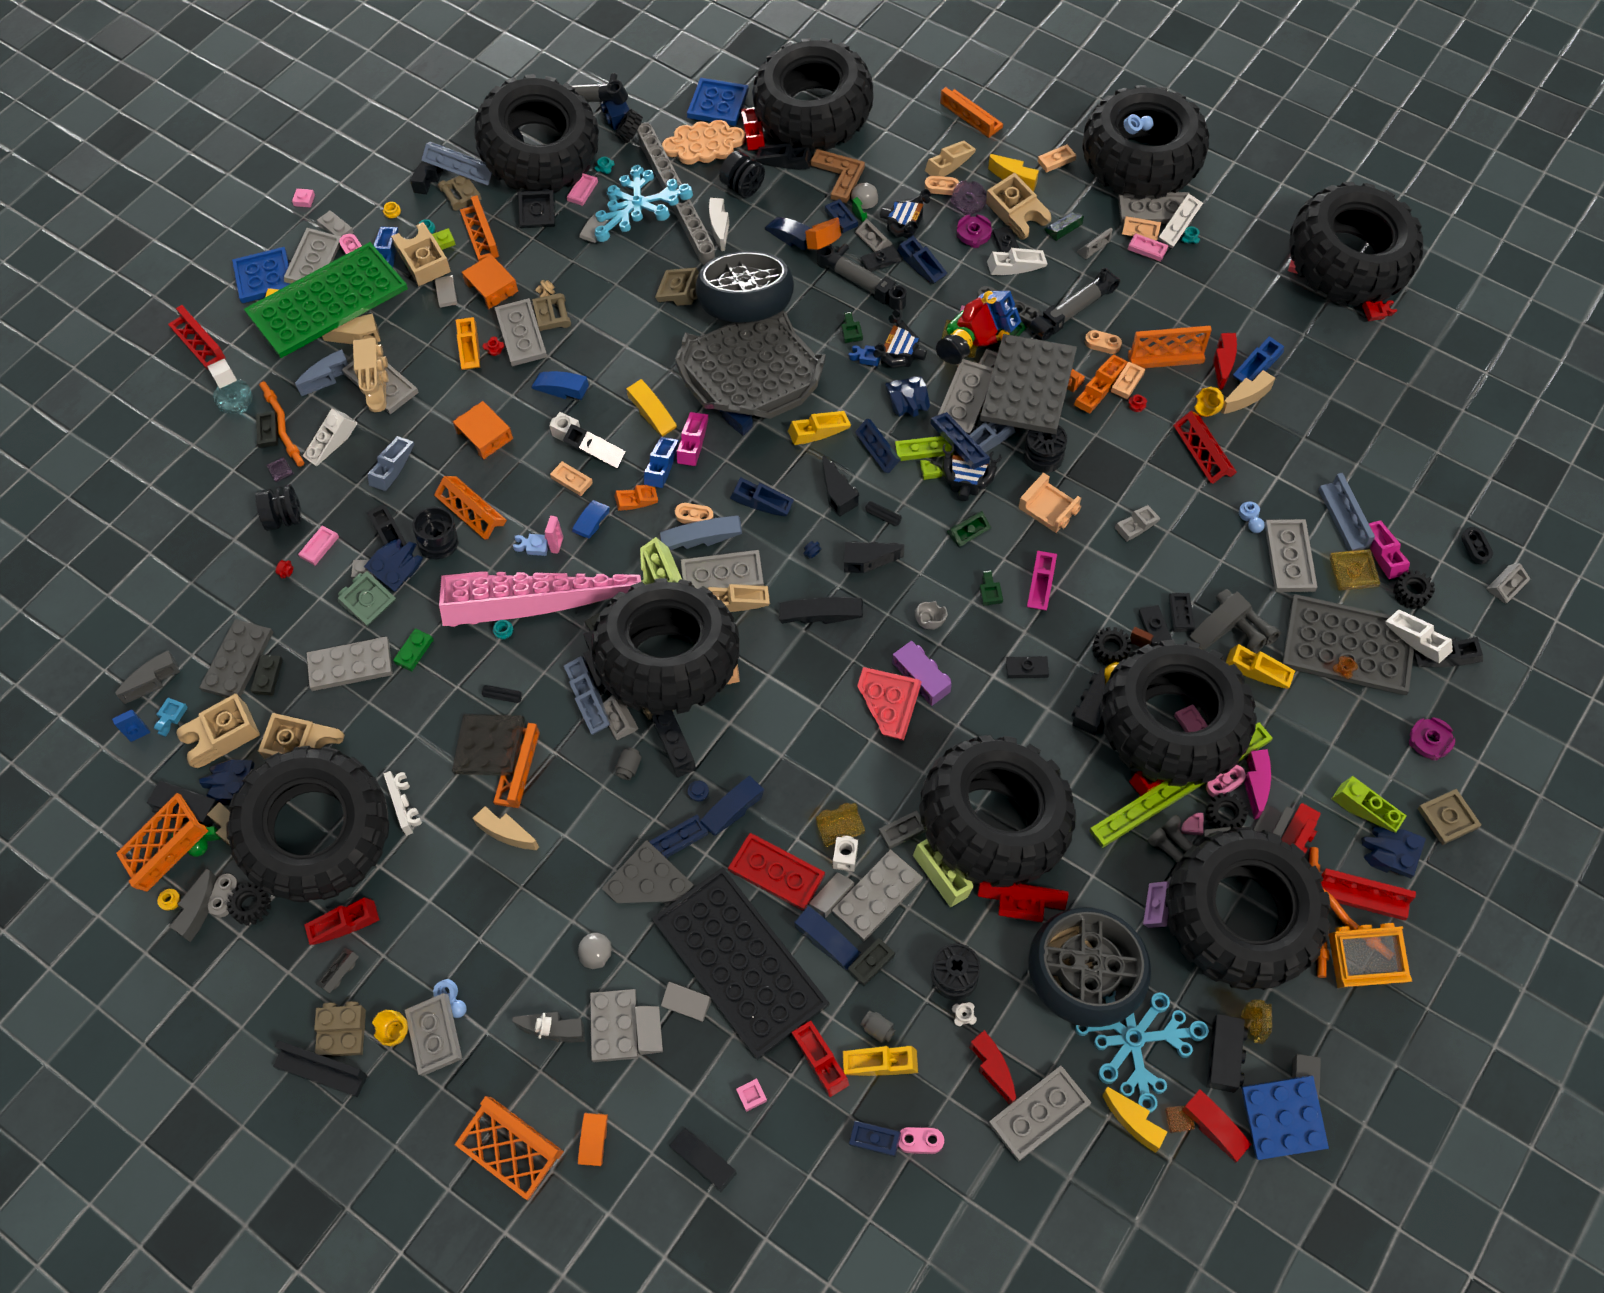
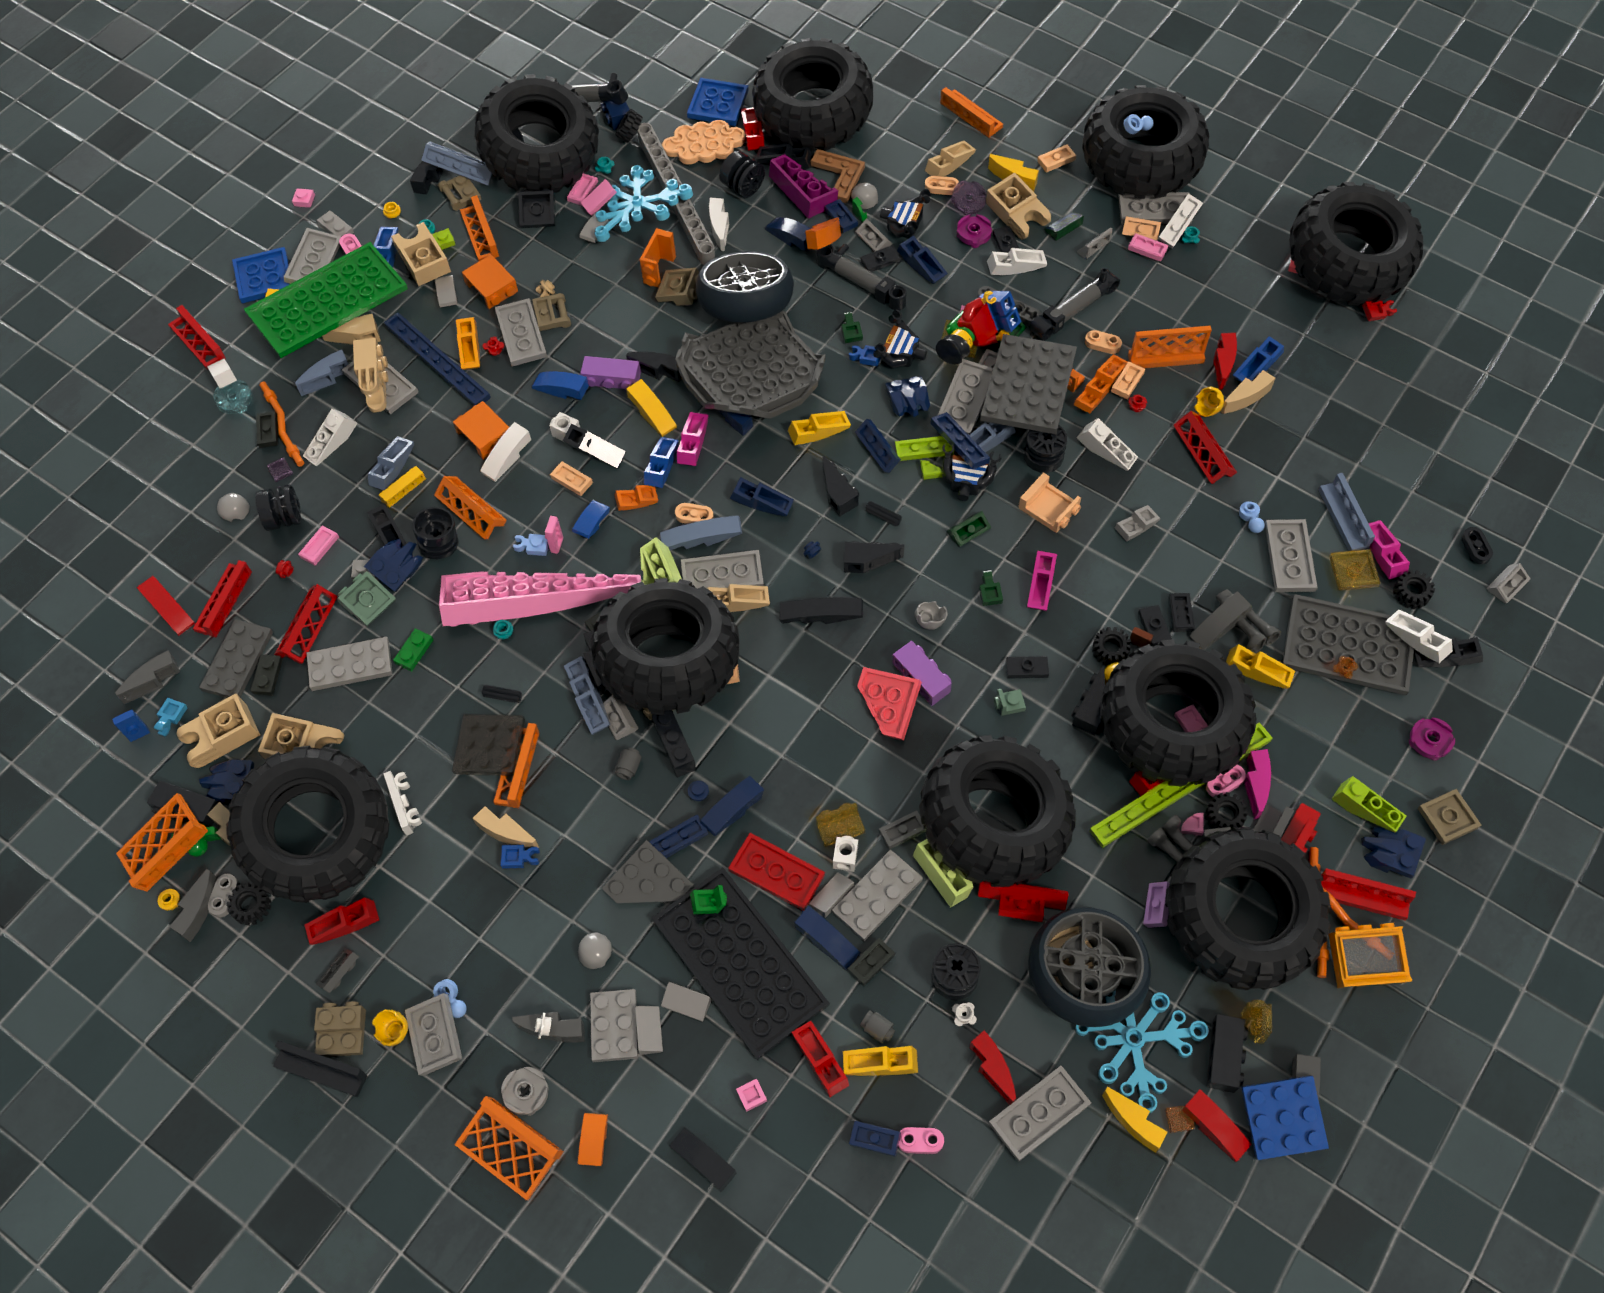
none -> red slope [136,576,195,636]
none -> red fence [193,560,252,638]
none -> light grey hair [217,493,250,522]
none -> red fence [274,584,338,664]
none -> yellow piece [379,466,426,508]
none -> dark blue plate [384,312,491,406]
none -> white slope [480,422,531,482]
none -> blue plate [501,845,540,869]
none -> light grey plate [501,1067,549,1116]
none -> medium lavender brick [580,356,641,390]
none -> bright pink tile [581,179,617,216]
none -> black slope [626,352,682,382]
none -> orange panel [640,228,676,288]
none -> green bracket [690,885,727,914]
none -> magenta wedge [769,154,839,219]
none -> sand green bracket [994,689,1026,716]
none -> white slope [1077,418,1138,471]

